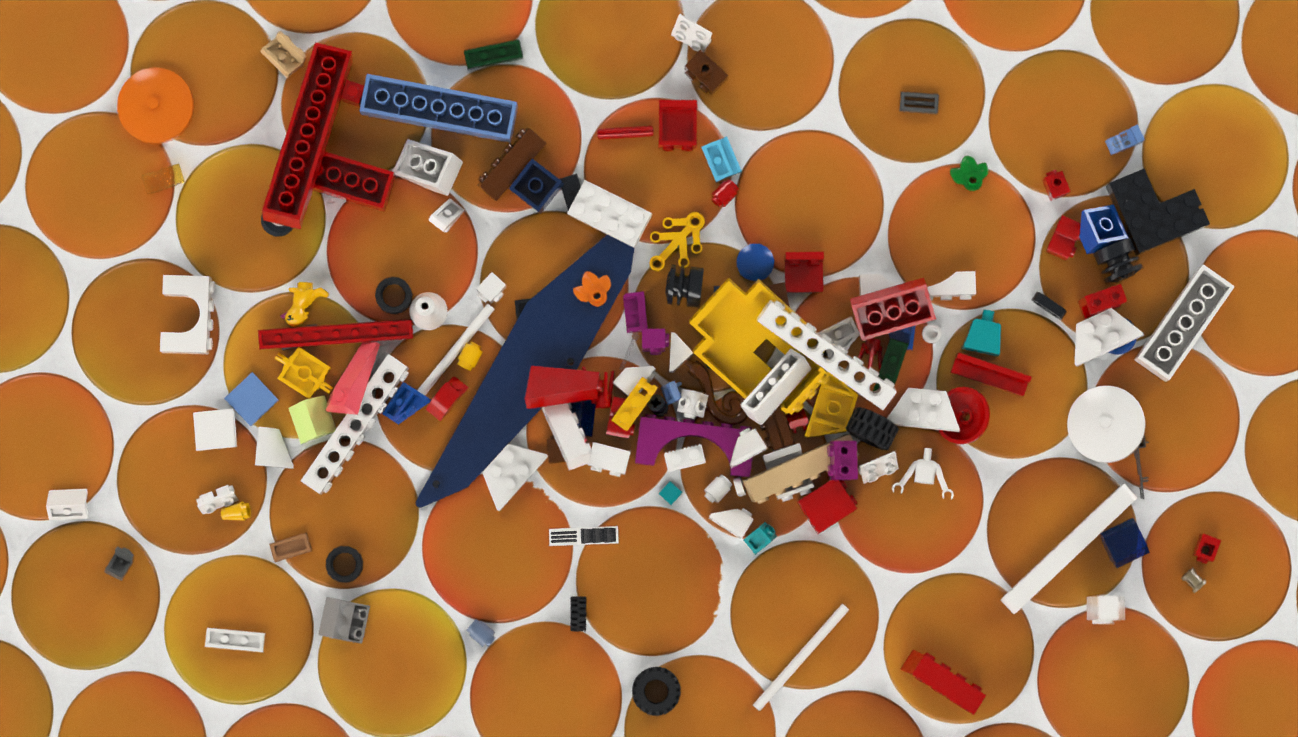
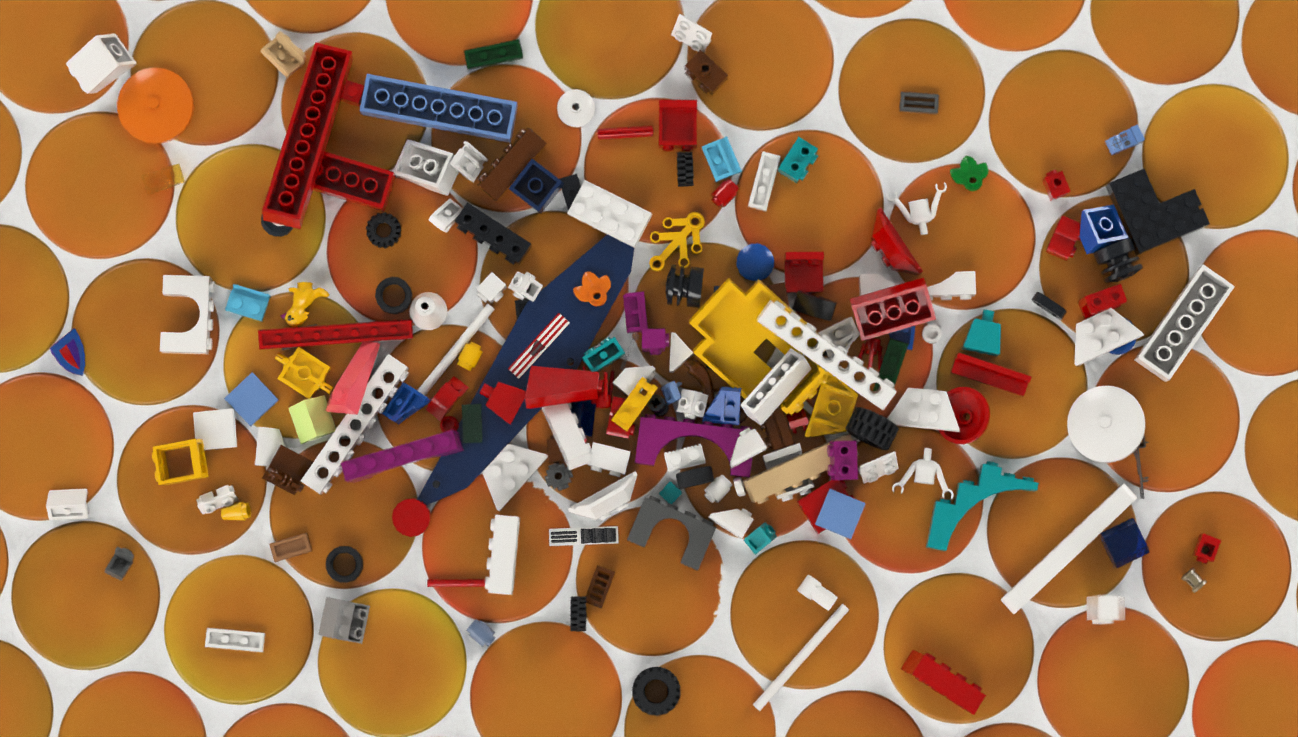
none -> shield [50,328,85,376]
none -> white slope [66,34,137,94]
none -> yellow window [152,439,209,485]
none -> medium azure plate [225,284,271,322]
none -> reddish brown hinge [262,445,313,495]
none -> magenta arch [341,430,464,483]
none -> black tyre [366,212,401,248]
none -> red tile [392,498,431,537]
none -> red bar [427,579,486,587]
none -> red plate [440,416,459,432]
none -> white plate [450,141,488,182]
none -> black brick [455,202,532,265]
none -> clear green tile [462,404,483,443]
none -> red torso [479,382,526,425]
none -> white brick [485,515,520,595]
none -> white brick [508,271,543,302]
none -> sticker [508,313,569,378]
none -> dark grey brick [544,462,573,491]
none -> white dish [557,89,595,127]
none -> white wedge [568,471,637,521]
none -> teal brick [582,337,625,372]
none -> reddish brown slope [586,565,615,608]
none -> dark grey arch [627,495,716,571]
none -> black tyre [676,466,714,489]
none -> black tyre [677,152,694,187]
none -> wing [702,387,741,425]
none -> white tile [748,151,781,212]
none -> teal brick [778,137,819,183]
none -> black slope [792,291,837,321]
none -> white piece [797,575,838,611]
none -> medium blue tile [815,489,866,539]
none -> red wedge [871,208,923,275]
none -> white piece [886,182,947,235]
none -> teal arch [926,461,1039,551]

